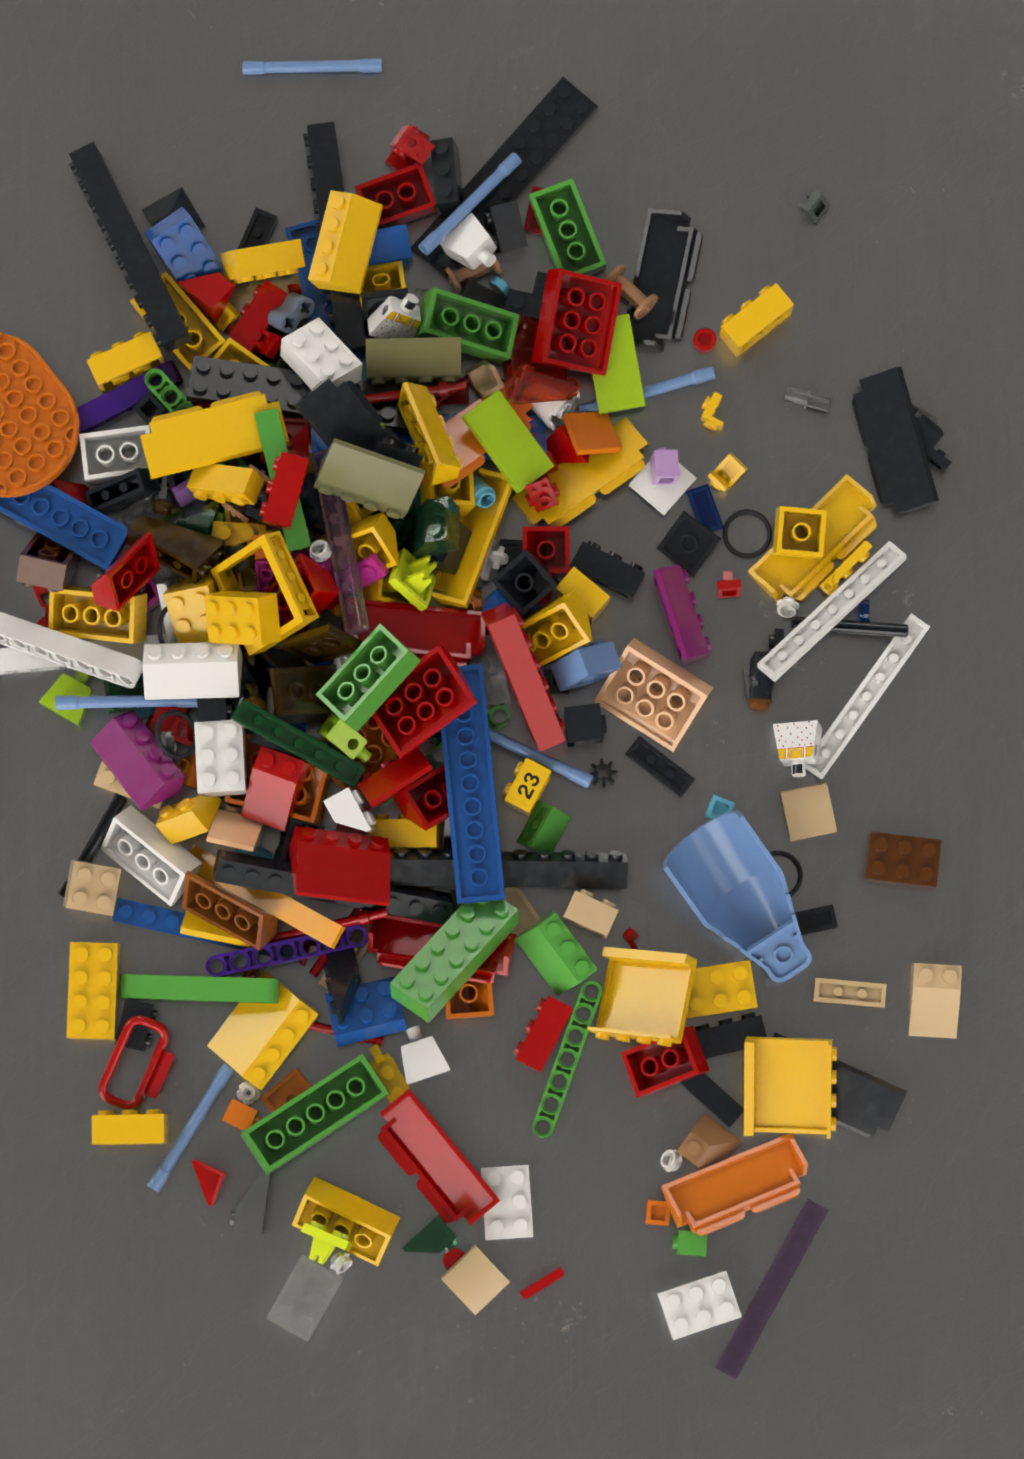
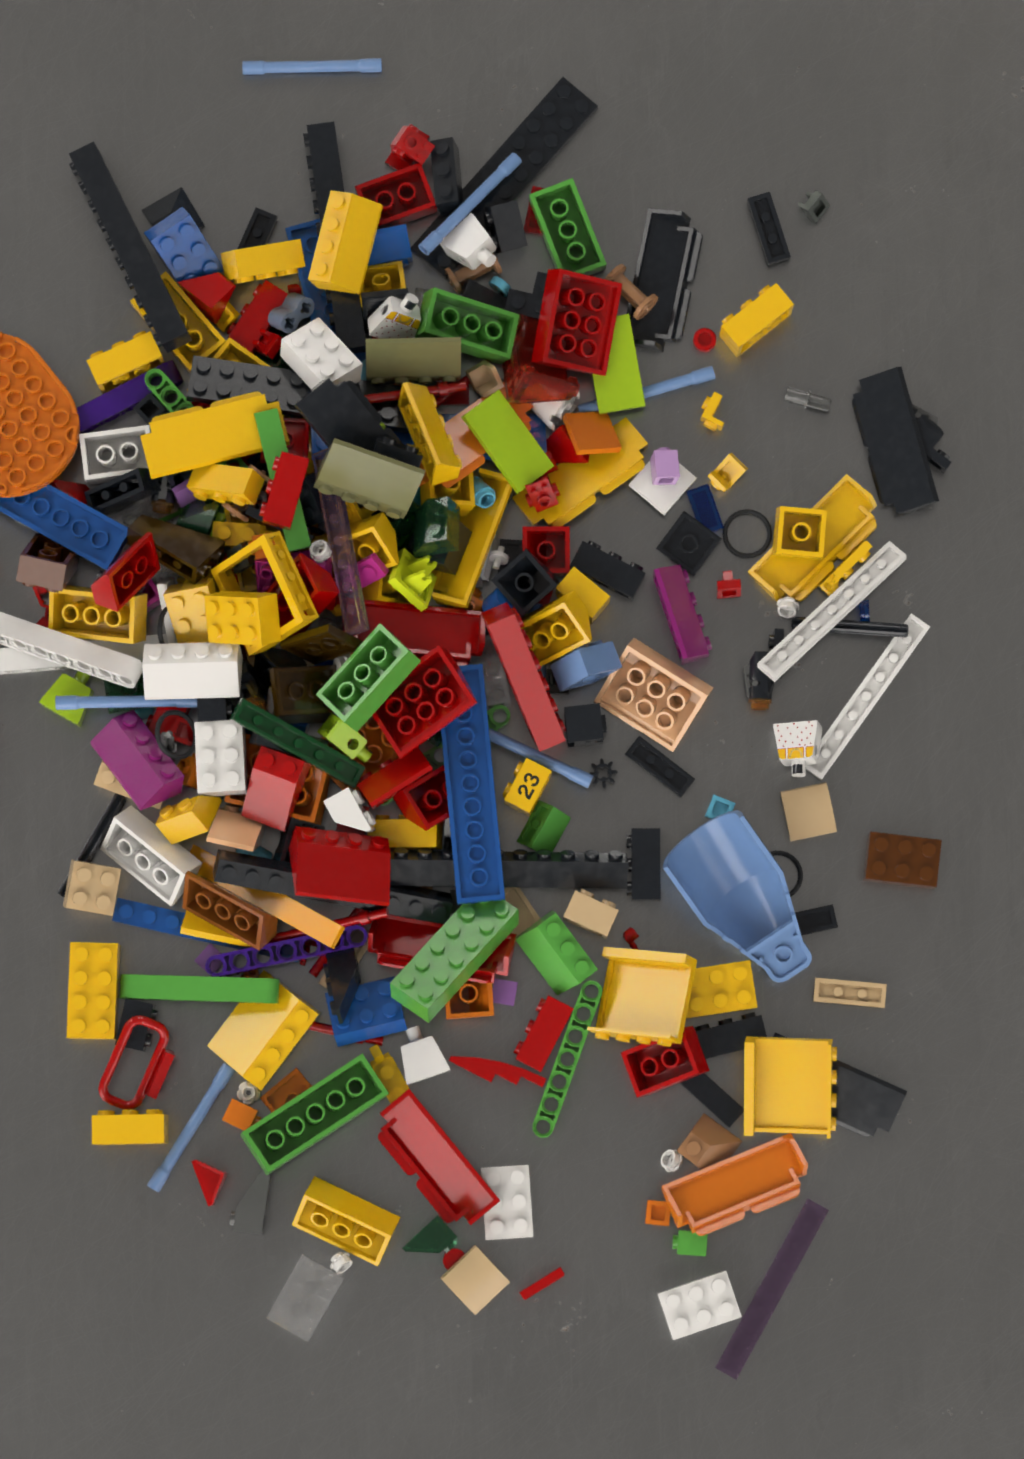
neon yellow plate [301,1220,353,1264] -> none
tan slope [908,963,962,1039] -> none
none -> medium lavender tile [194,943,223,977]
none -> red slope [449,1056,547,1088]
none -> medium lavender tile [492,978,518,1006]
none -> black brick [626,828,661,901]
none -> black plate [747,192,791,266]

